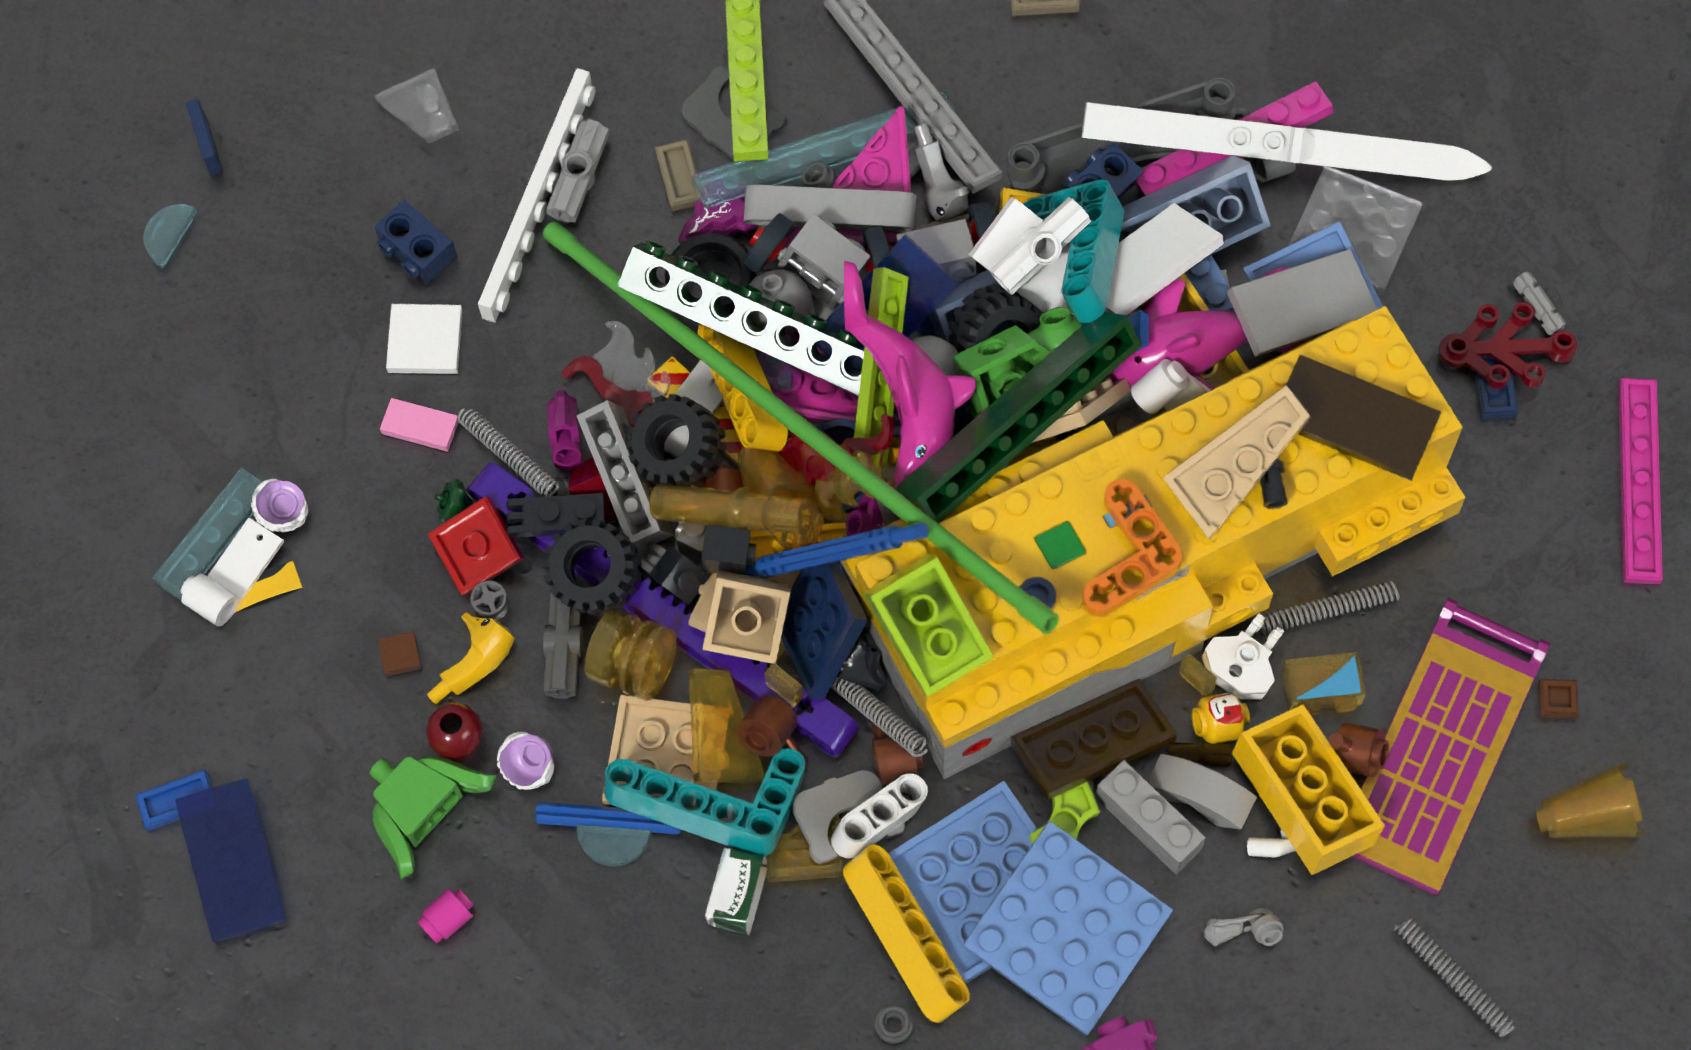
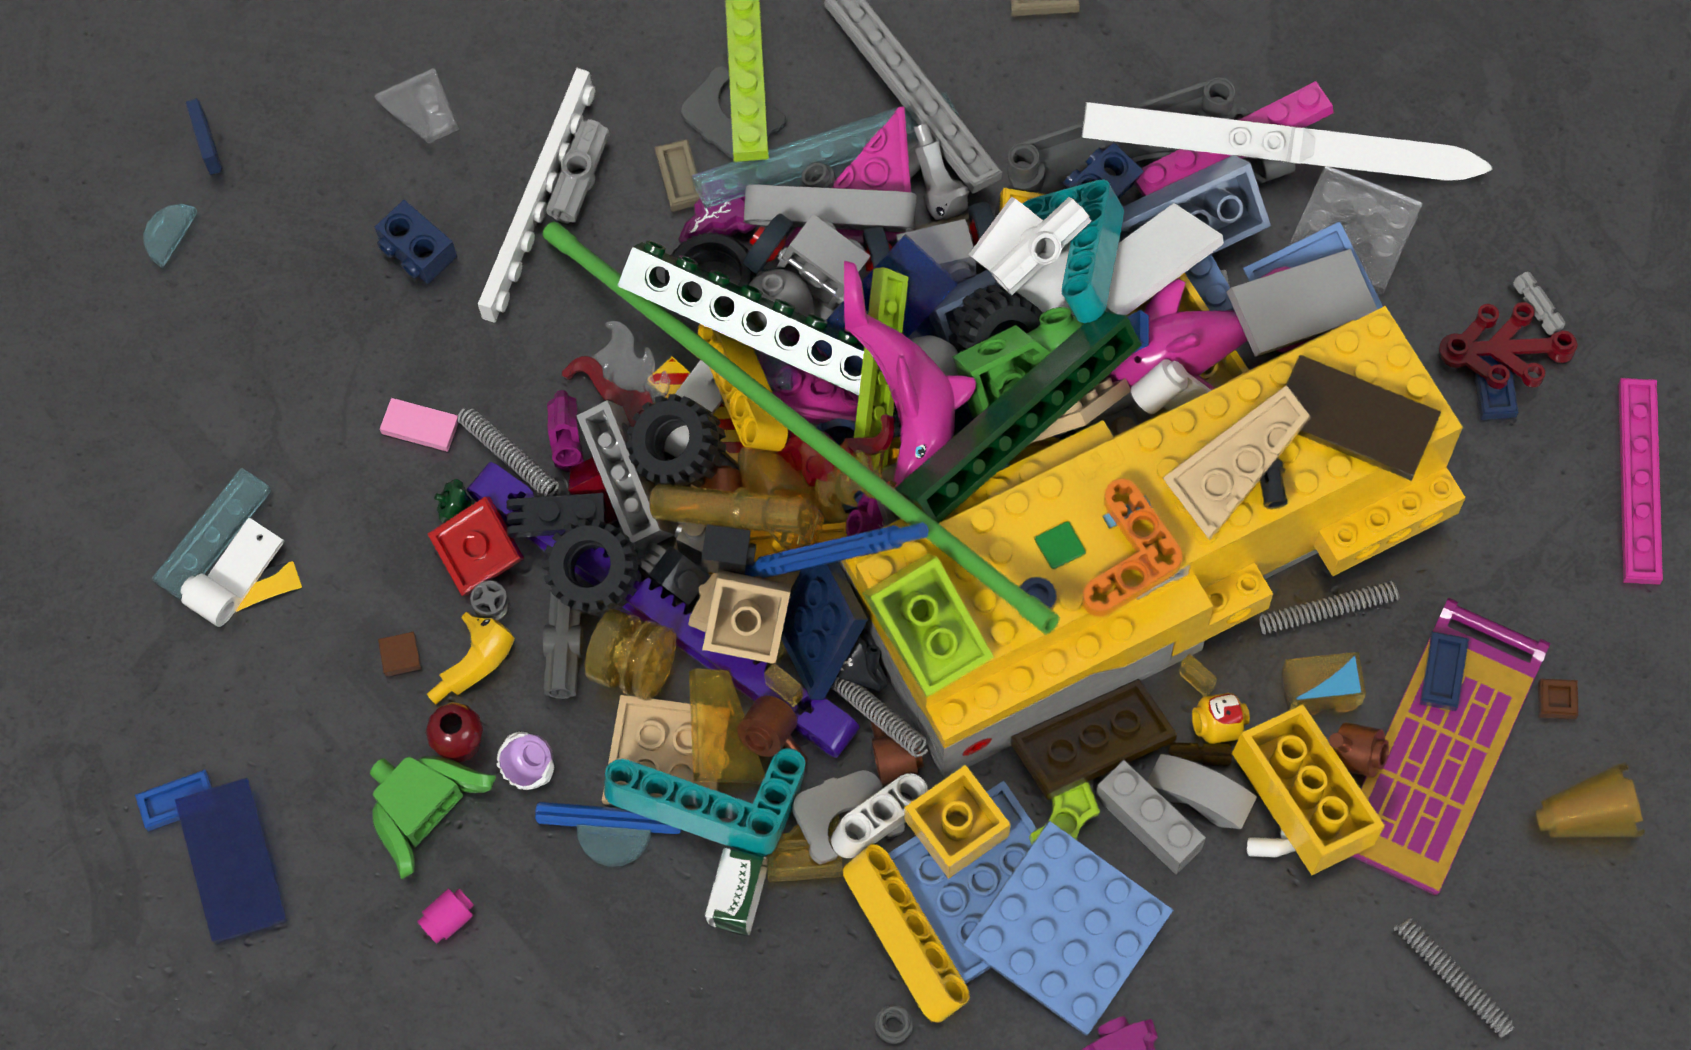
lavender hair [251,479,308,532] -> none
white tile [386,304,463,374] -> none
white hinge [1202,613,1284,700] -> none
light grey piece [1204,907,1283,946] -> none
none -> yellow brick [904,765,1011,879]
none -> dark blue tile [1419,631,1469,711]

